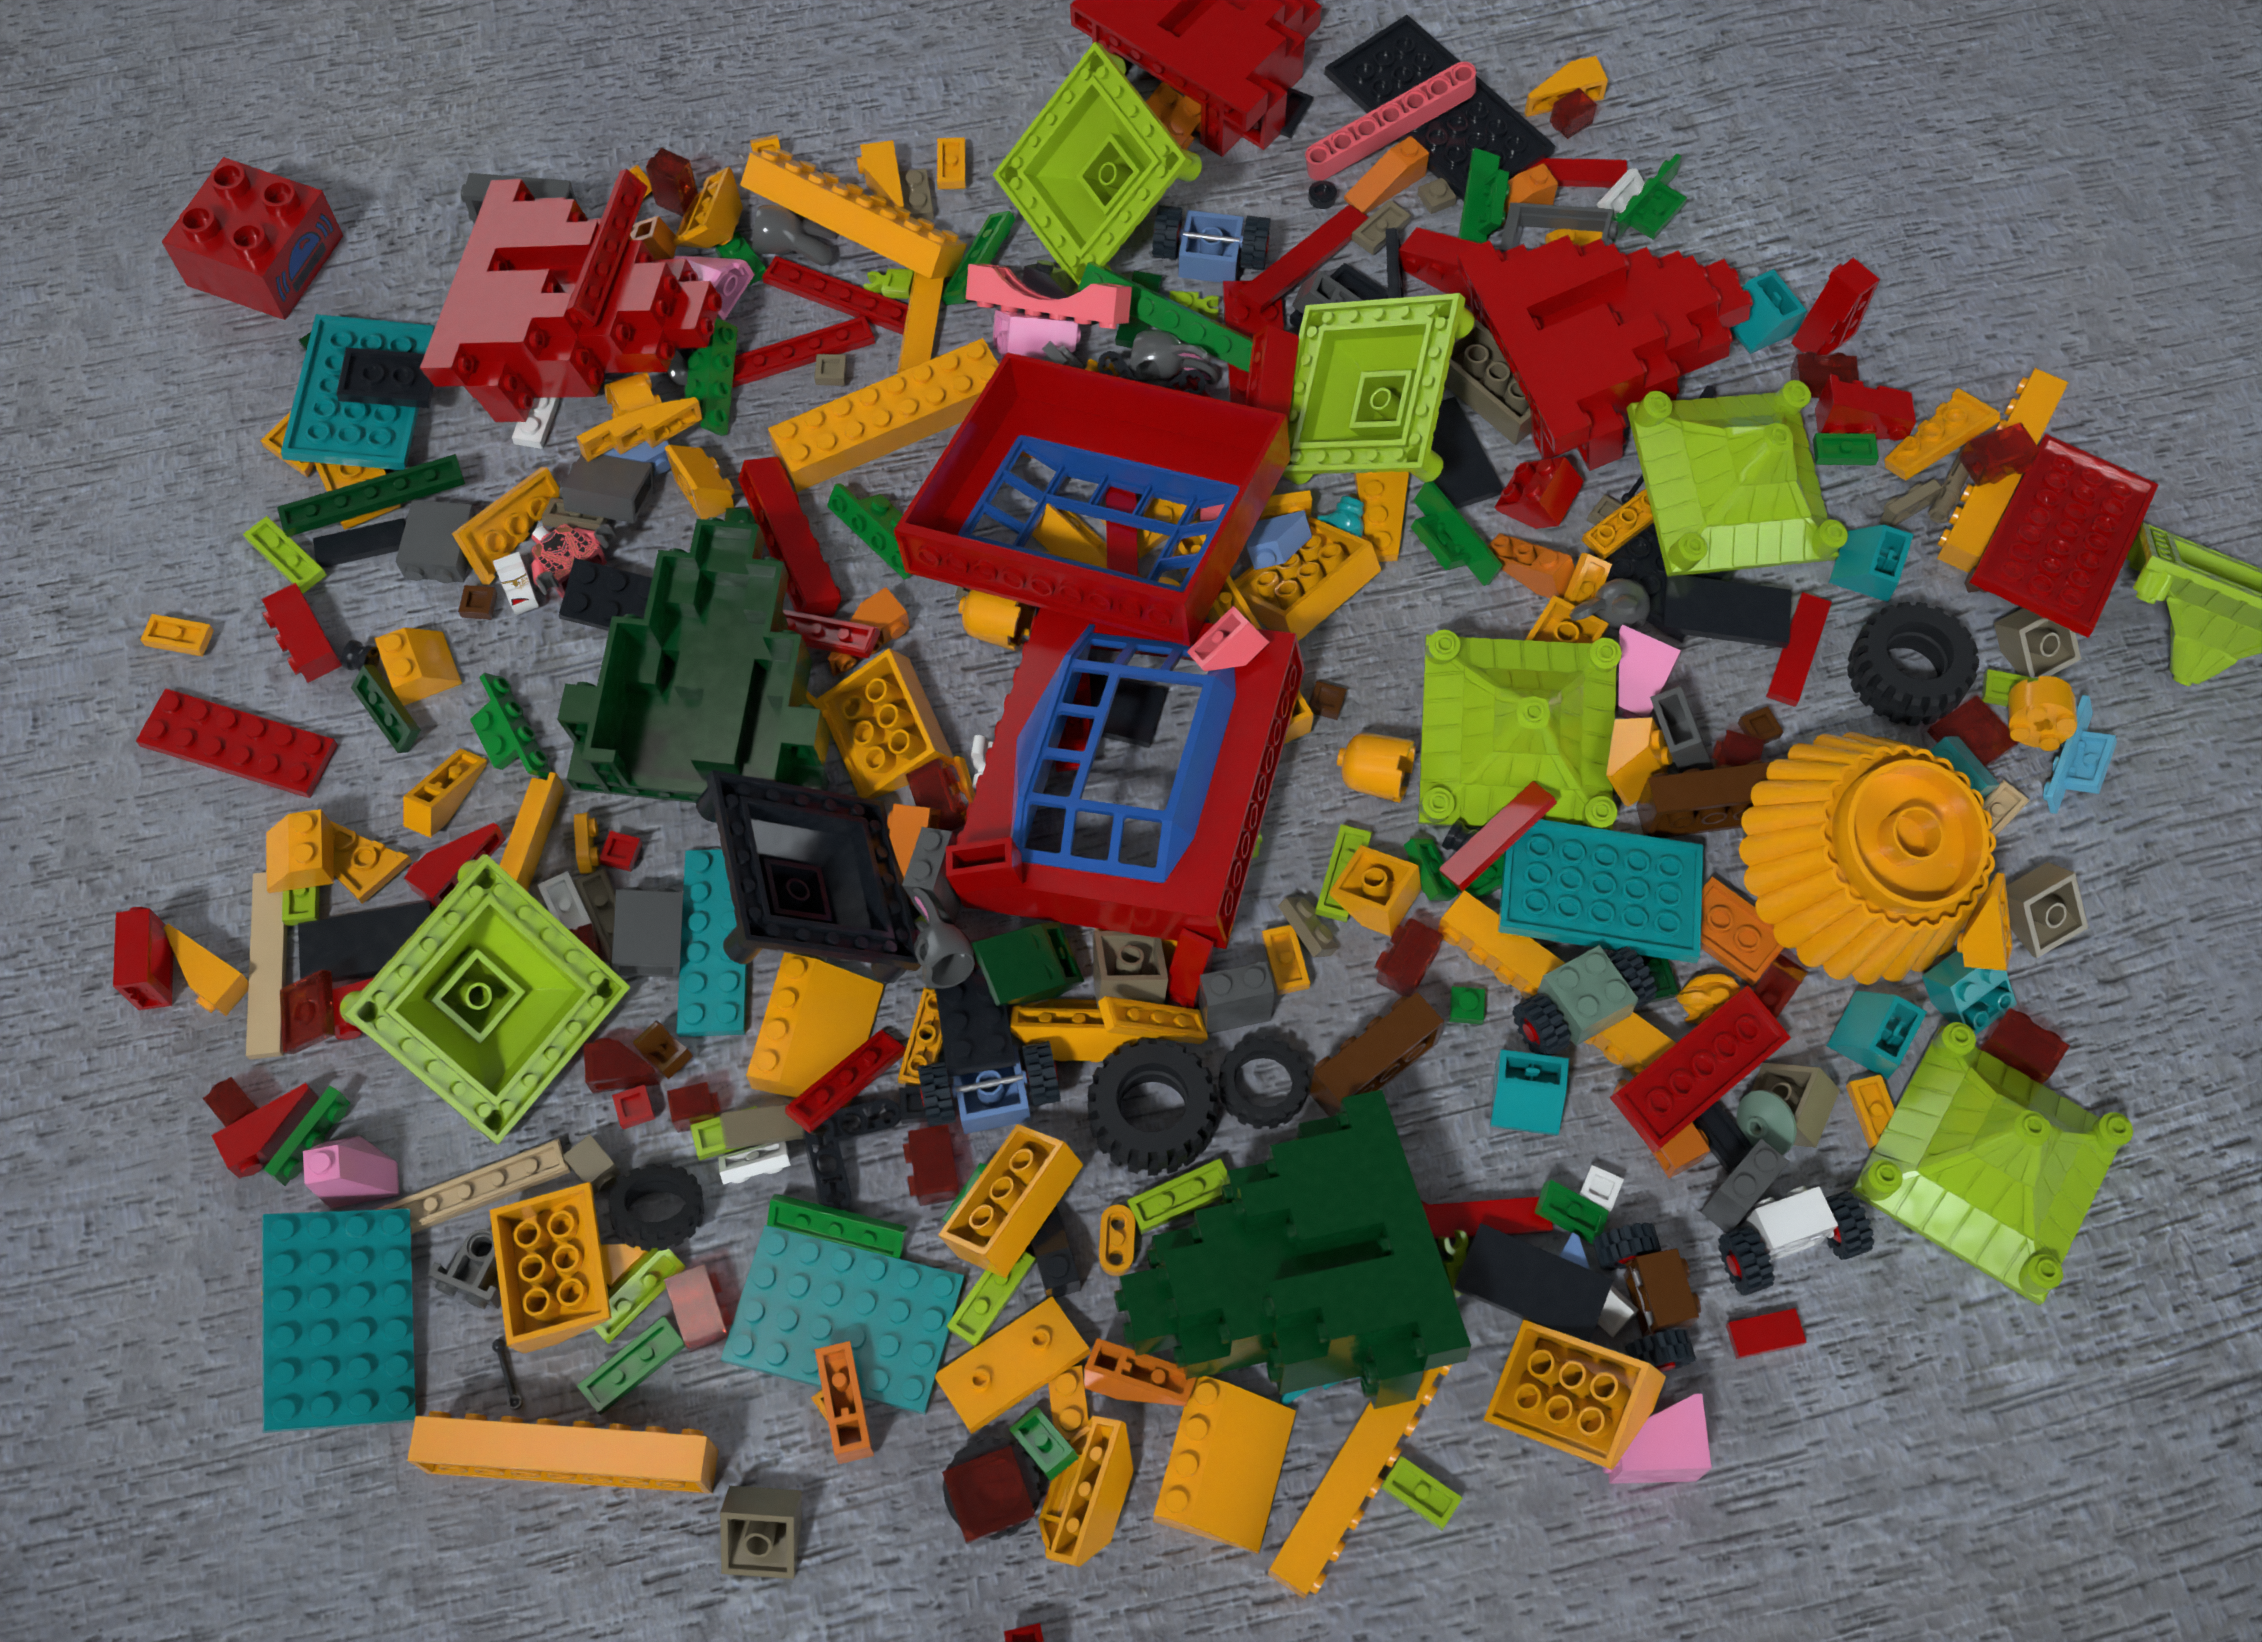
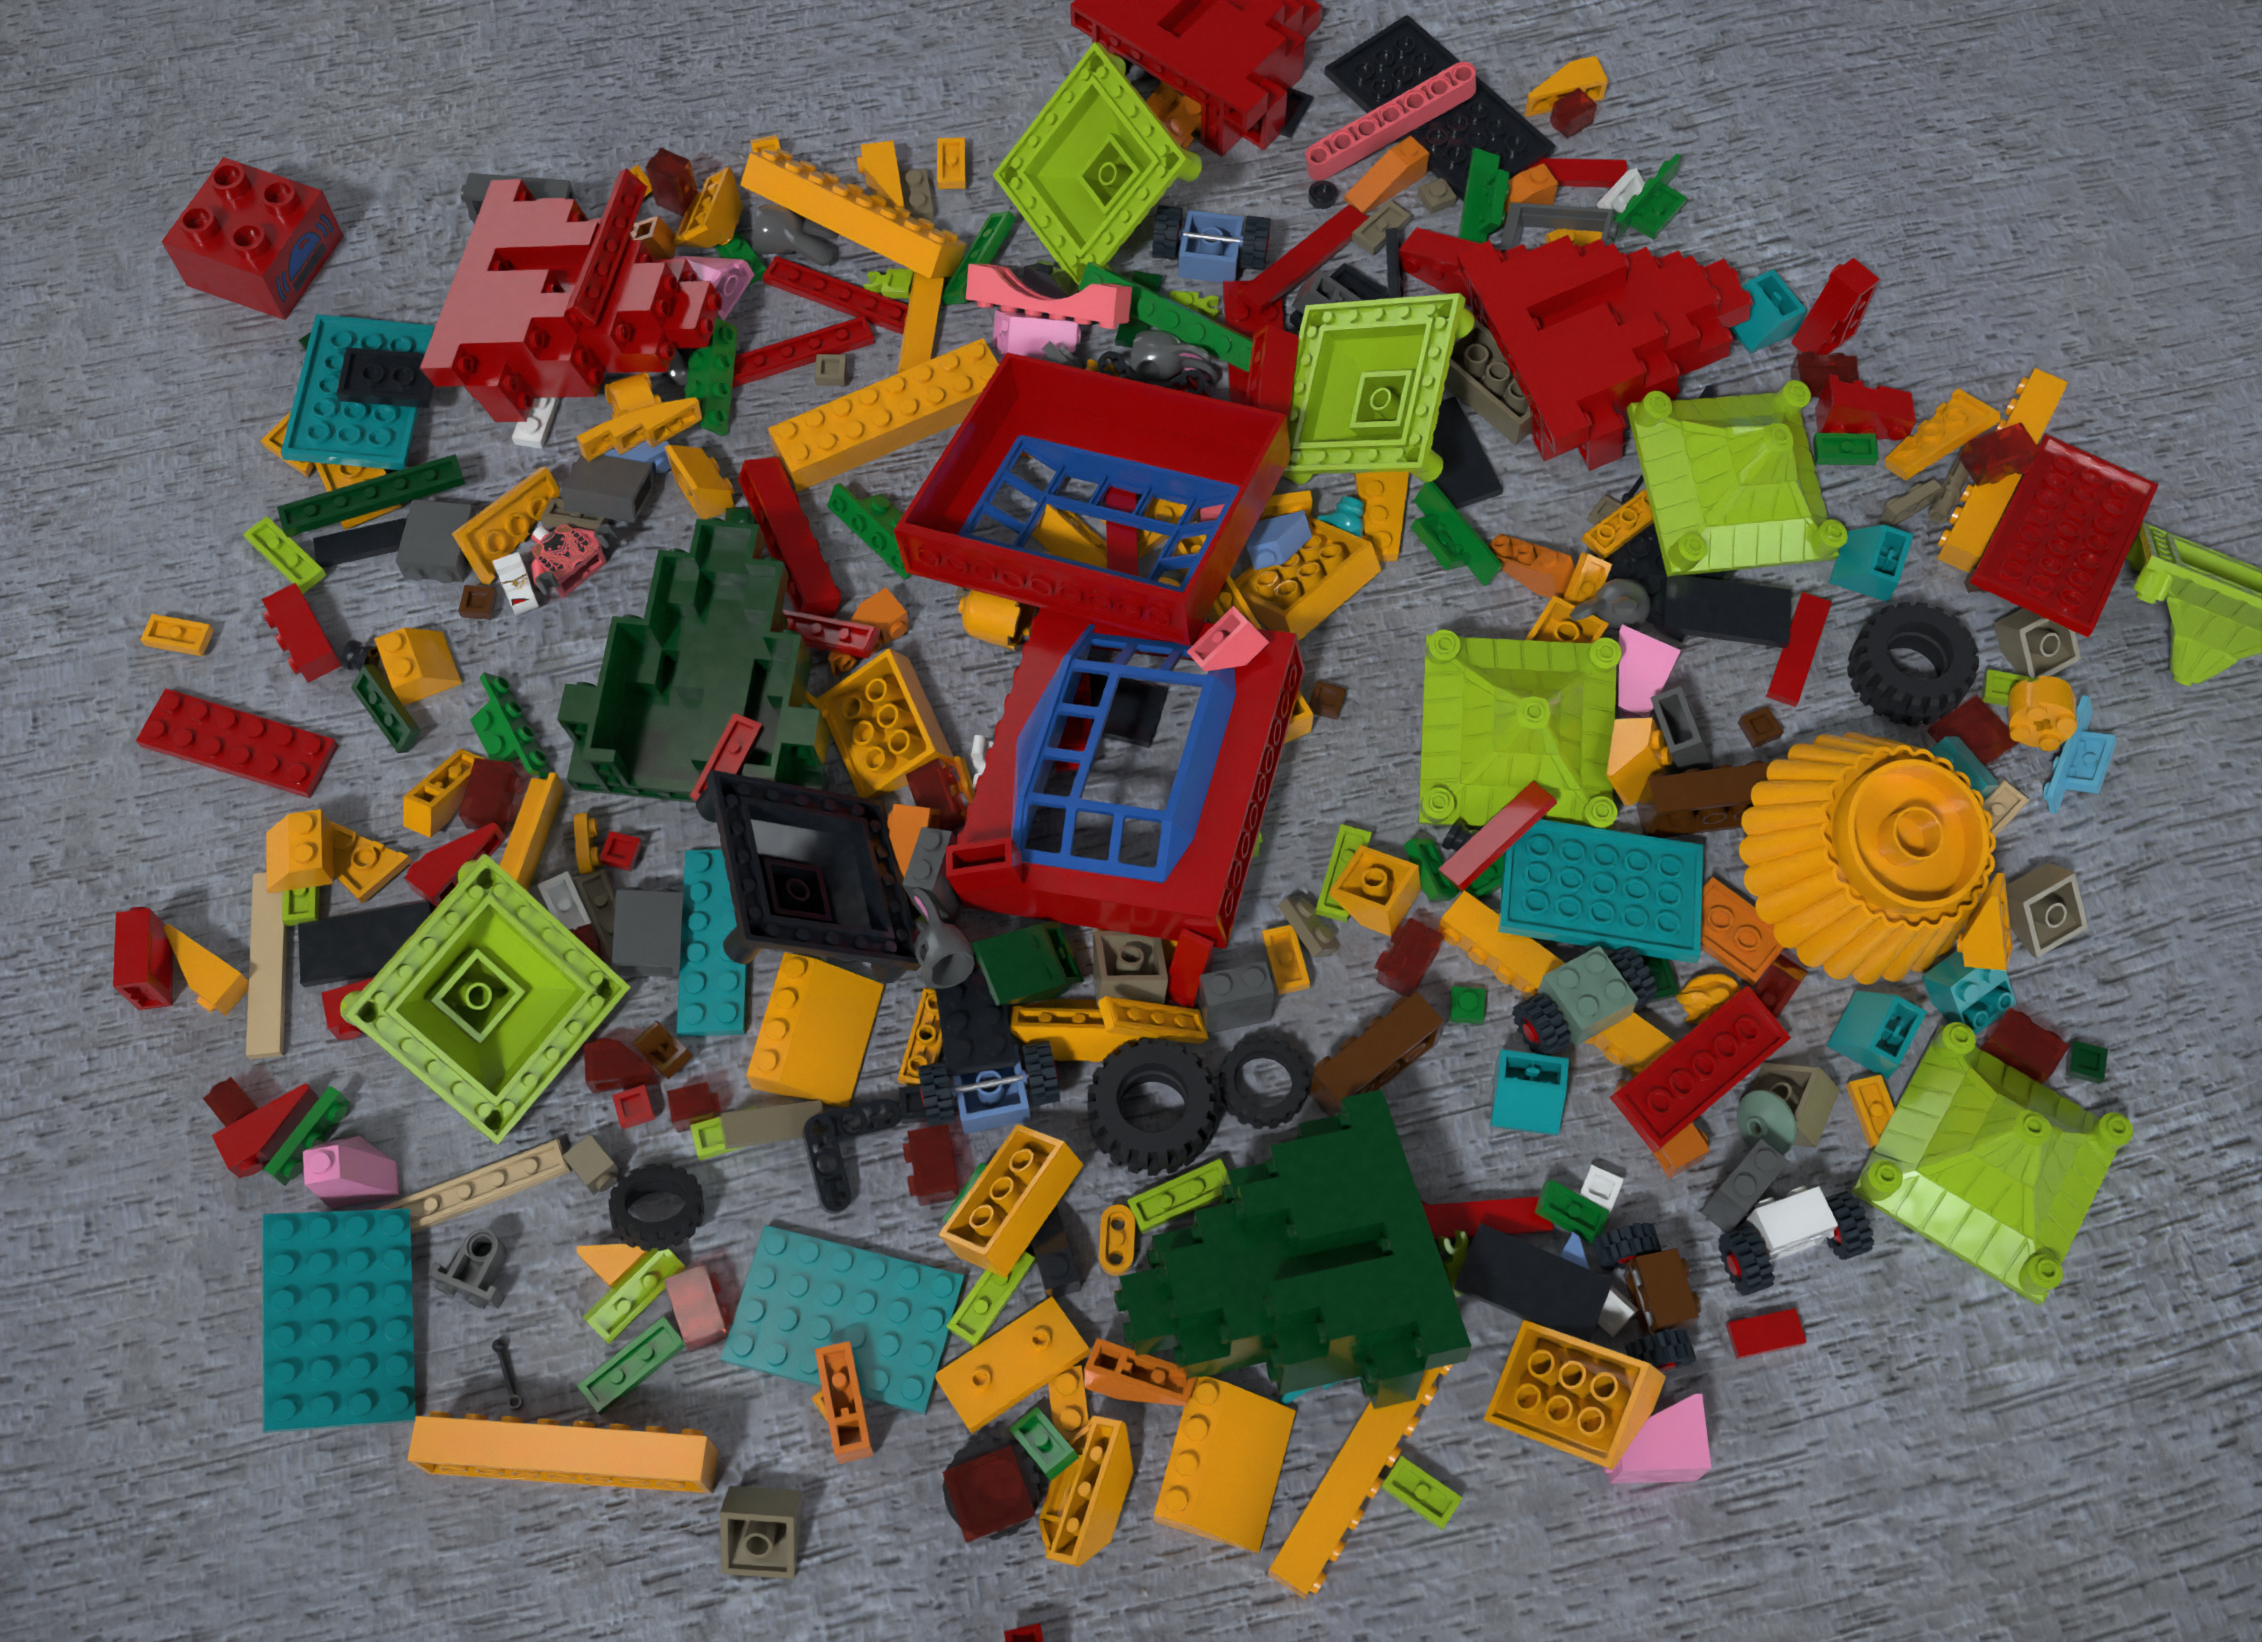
clear red tile [280,970,335,1054] -> none
light orange slope [489,1182,612,1354] -> none
black plate [559,558,652,631] -> none
white plate [718,1141,790,1184] -> none
green plate [767,1193,907,1259] -> none
red tile [785,1029,906,1133] -> none
light orange cylinder [1337,732,1416,803] -> none
red slope [1494,457,1584,529] -> none
black tile [1692,1101,1753,1173] -> none
clear red brick [1711,730,1765,768] -> none
none -> clear red brick [458,758,521,833]
none -> red plate [690,713,765,802]
none -> dark green plate [2065,1040,2108,1084]

